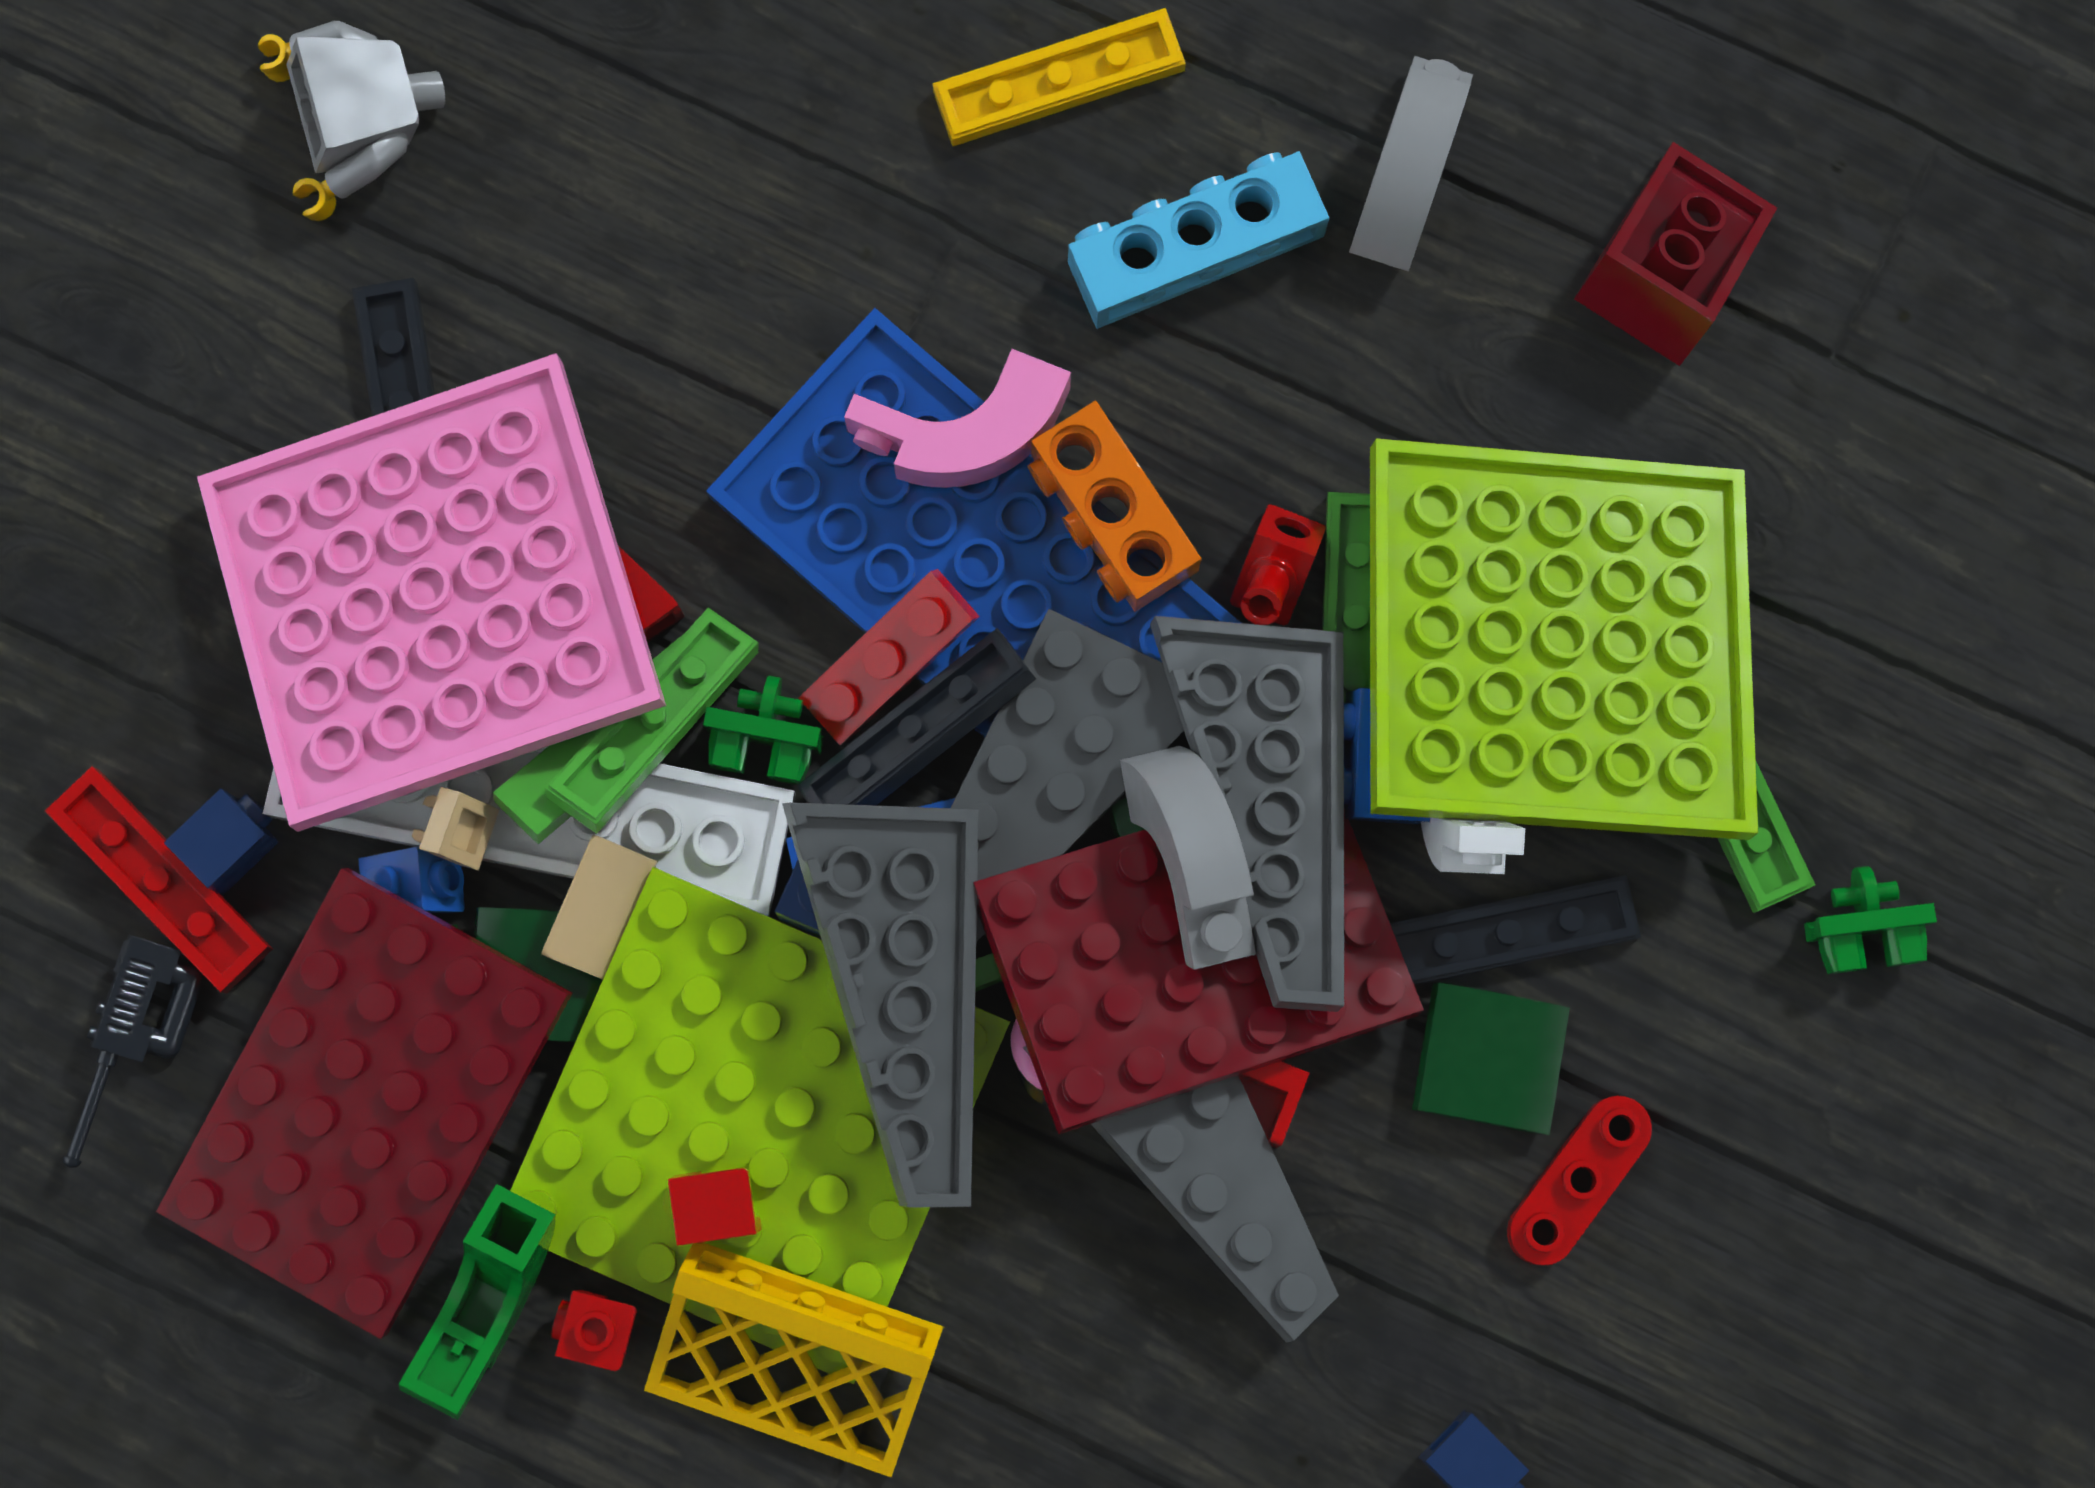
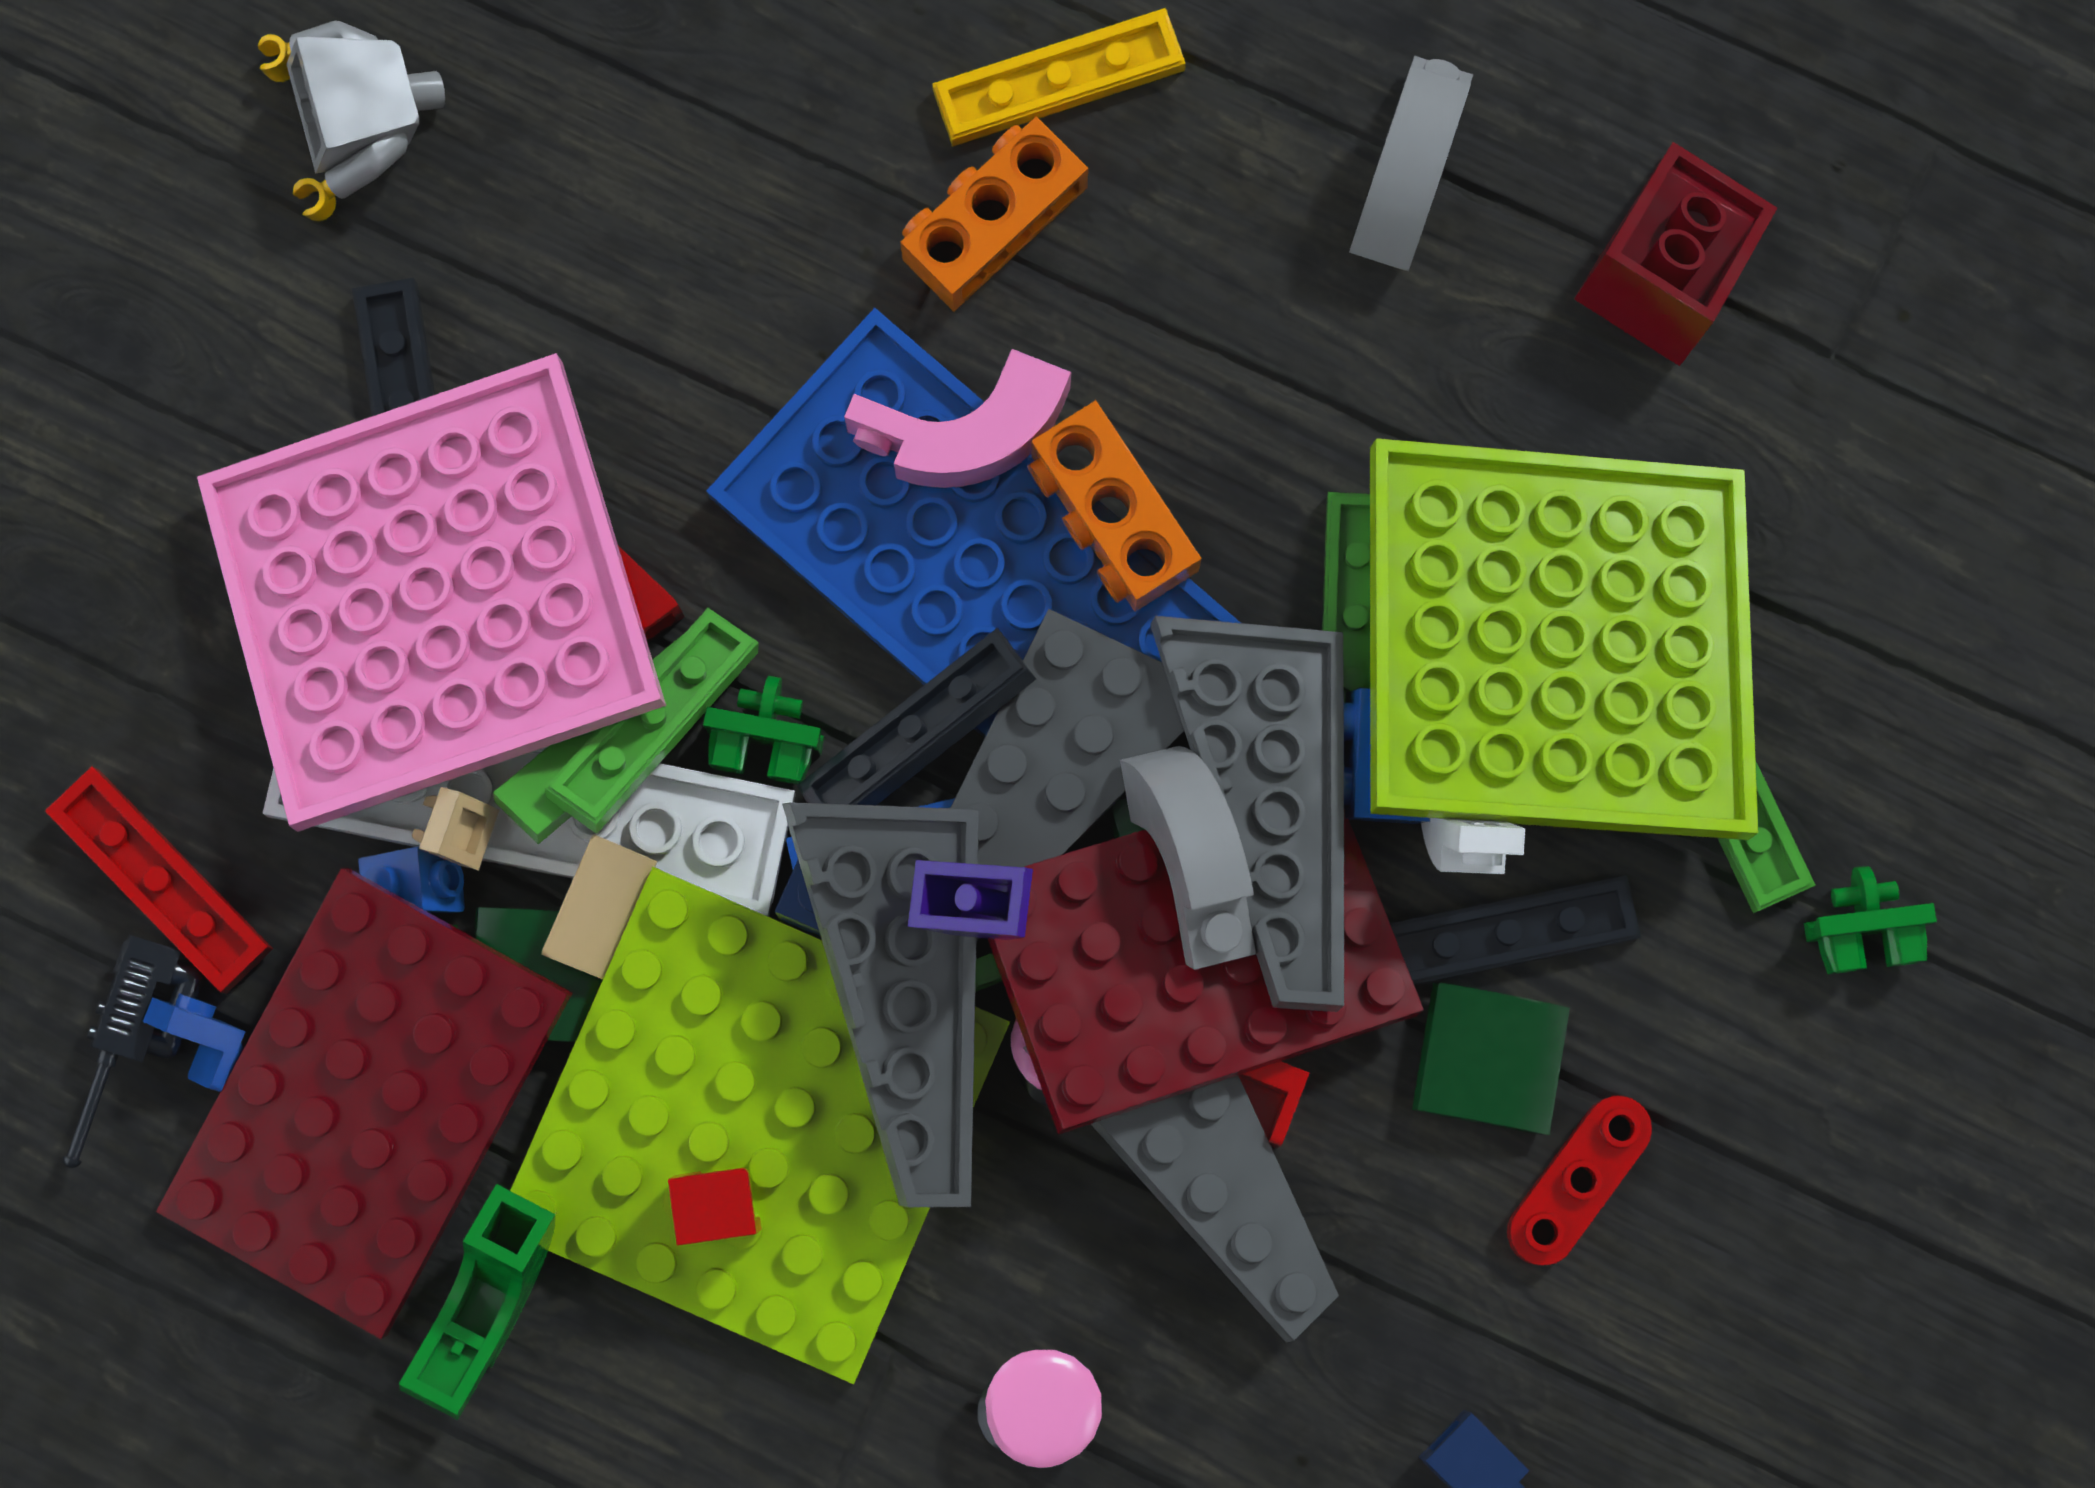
dark blue brick [164,789,279,895] -> none
red bracket [551,1290,637,1371] -> none
yellow fence [644,1242,944,1477] -> none
red plate [798,569,980,745] -> none
medium azure brick [1068,151,1329,329] -> none
red bracket [1230,504,1326,625] -> none
none -> blue bracket [143,993,245,1092]
none -> orange brick [900,116,1089,312]
none -> dark purple slope [908,860,1033,940]
none -> bright pink piece [978,1350,1102,1468]

